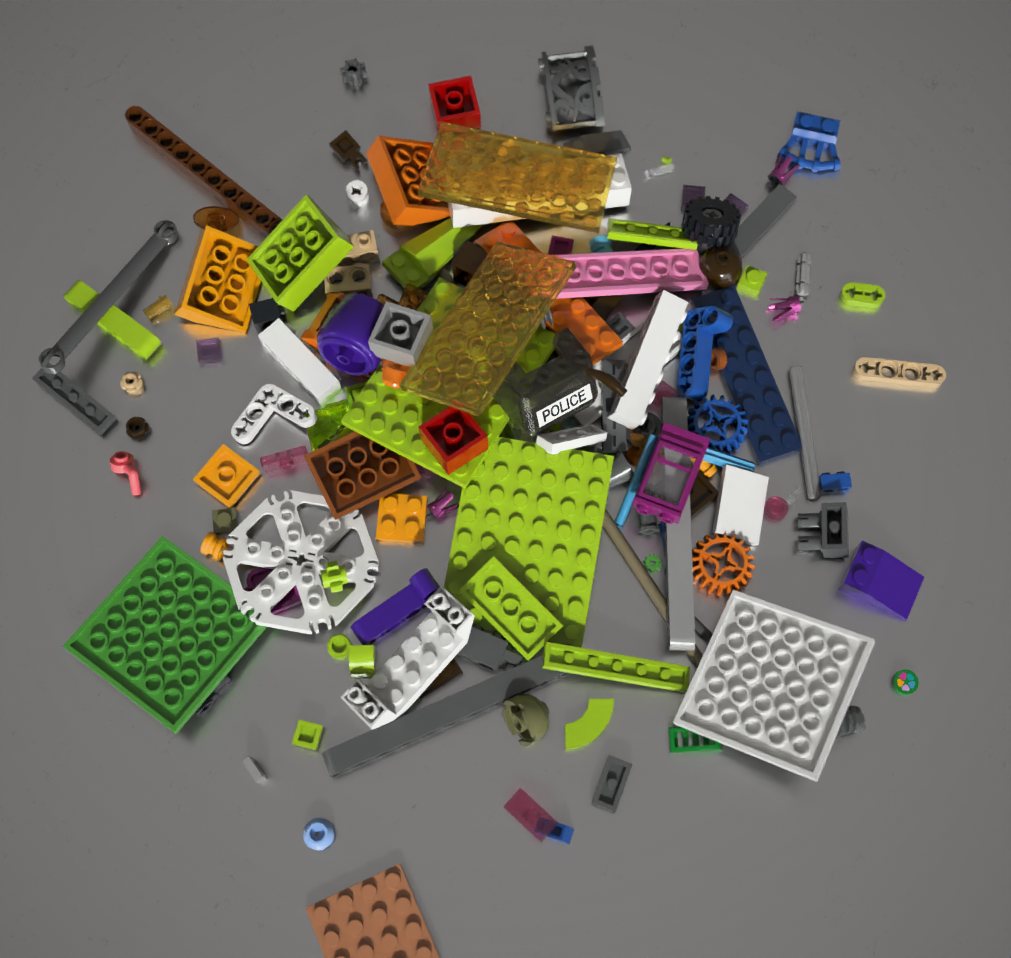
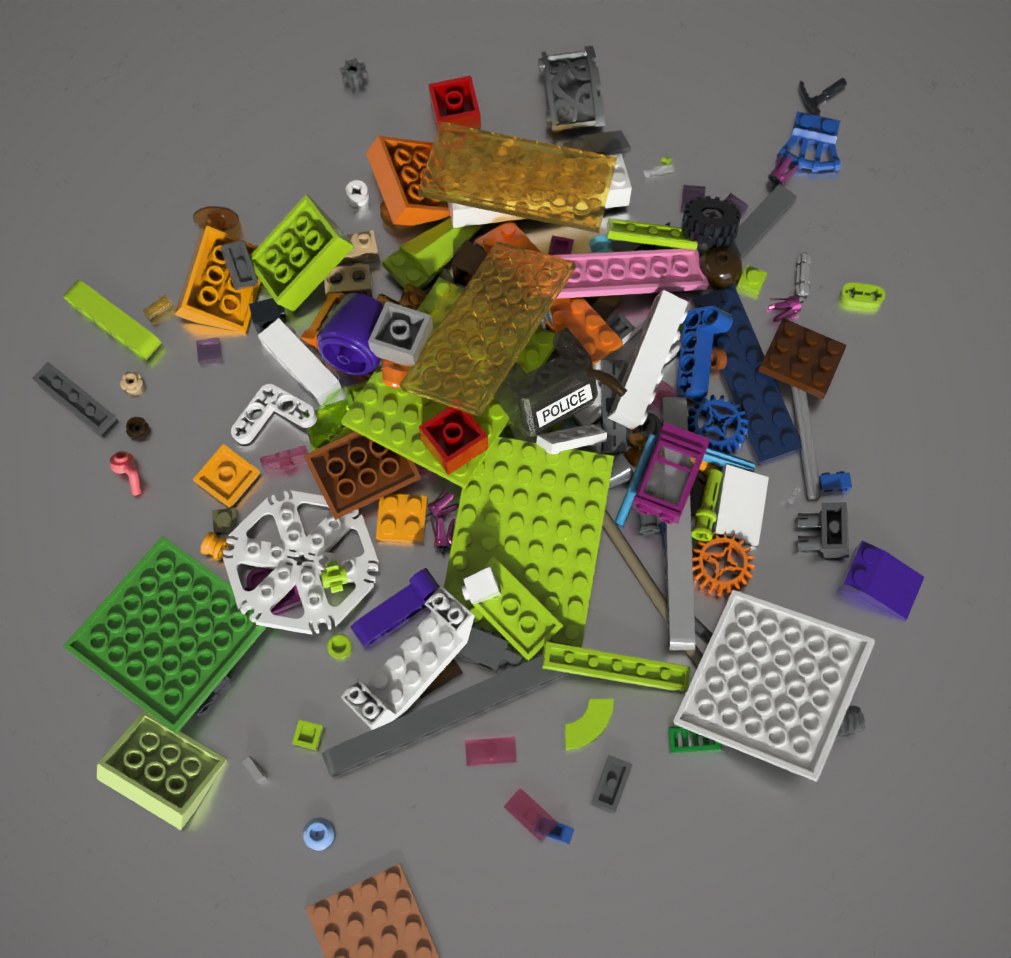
dark grey piece [39,220,178,374] -> none
reddish brown beam [125,106,282,238] -> none
dark brown plate [329,130,368,172] -> none
lime brick [349,645,376,679] -> none
olive cylinder [502,694,549,746] -> none
bright green piece [643,554,662,573] -> none
clear pink plate [764,496,788,520] -> none
tan beam [853,357,946,388] -> none
green tile [892,669,919,695] -> none
none -> yellowish green slope [97,710,227,830]
none -> dark grey plate [220,240,259,291]
none -> flat silver piece [430,518,455,554]
none -> white slope [461,567,501,605]
none -> clear pink plate [465,737,517,767]
none -> lime pin [691,469,723,541]
none -> reddish brown plate [758,318,847,399]
none -> black piece [799,78,847,116]

